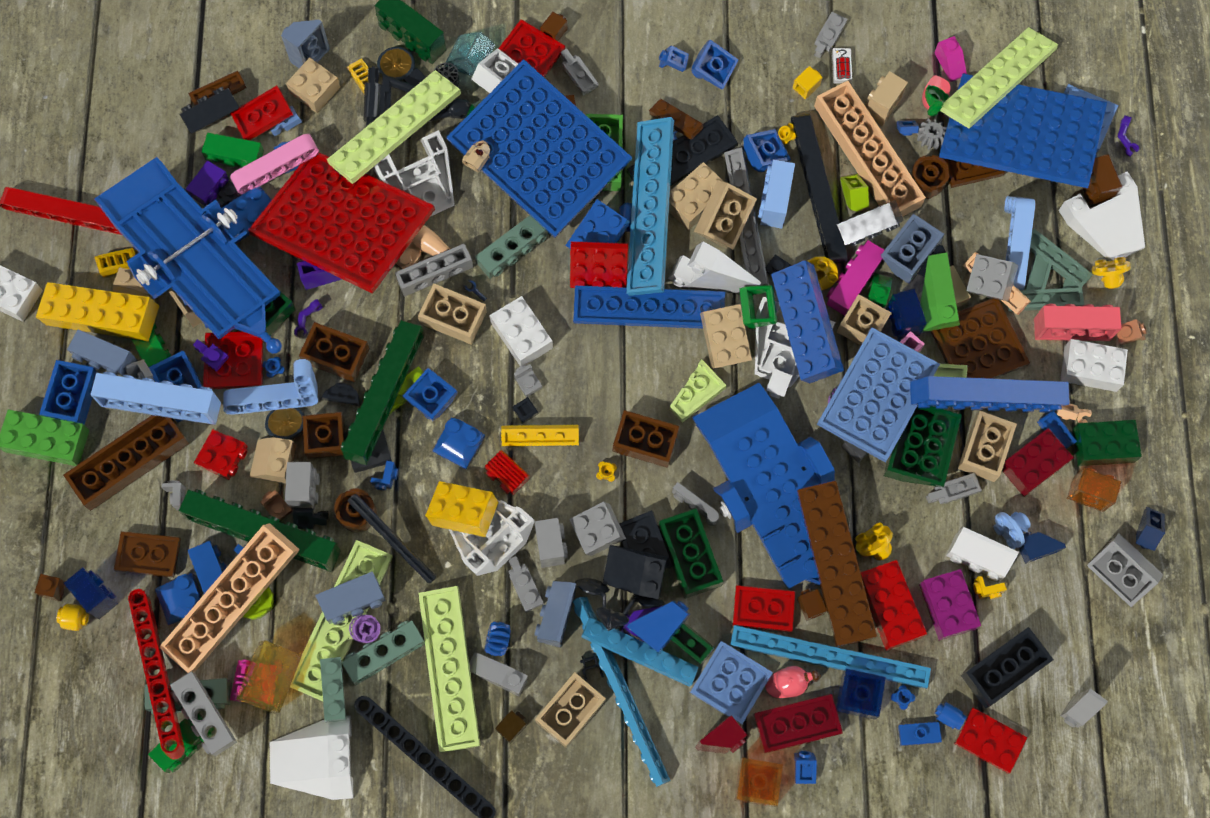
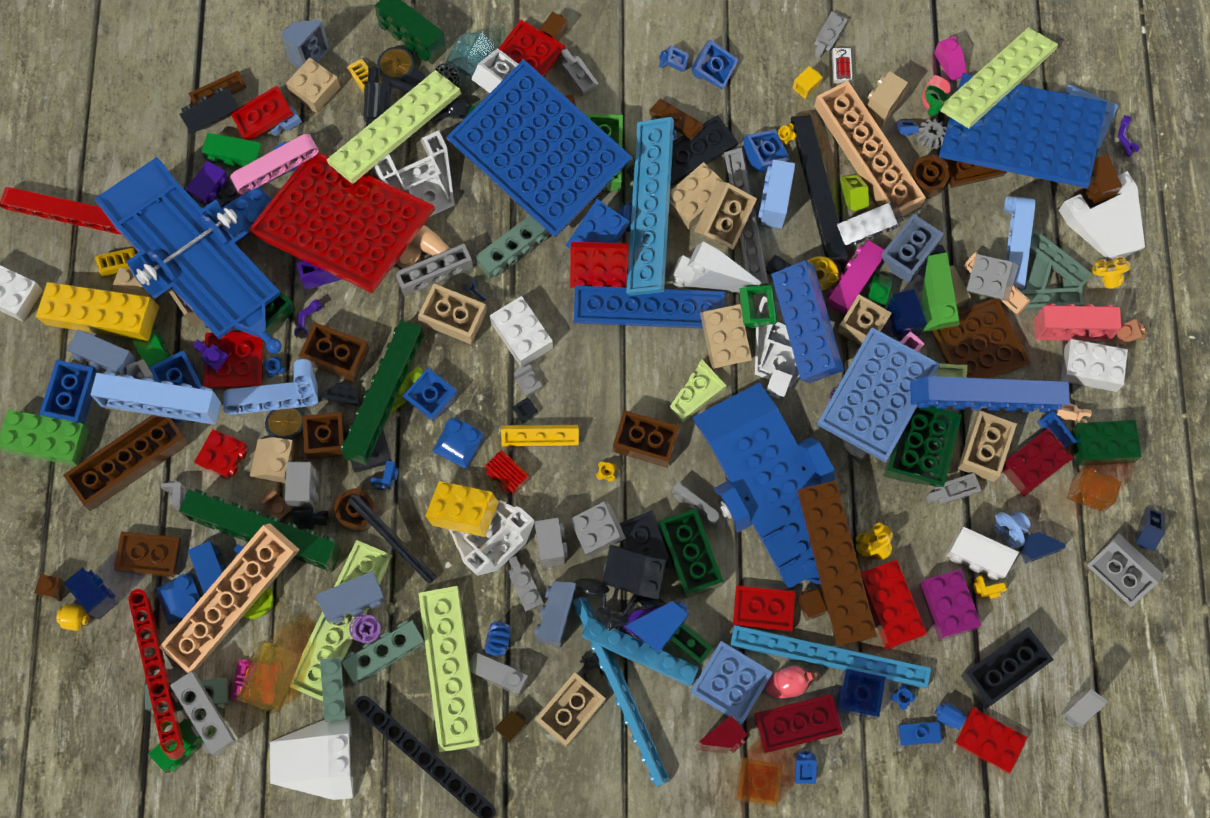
tan rock [462,140,490,173] -> none

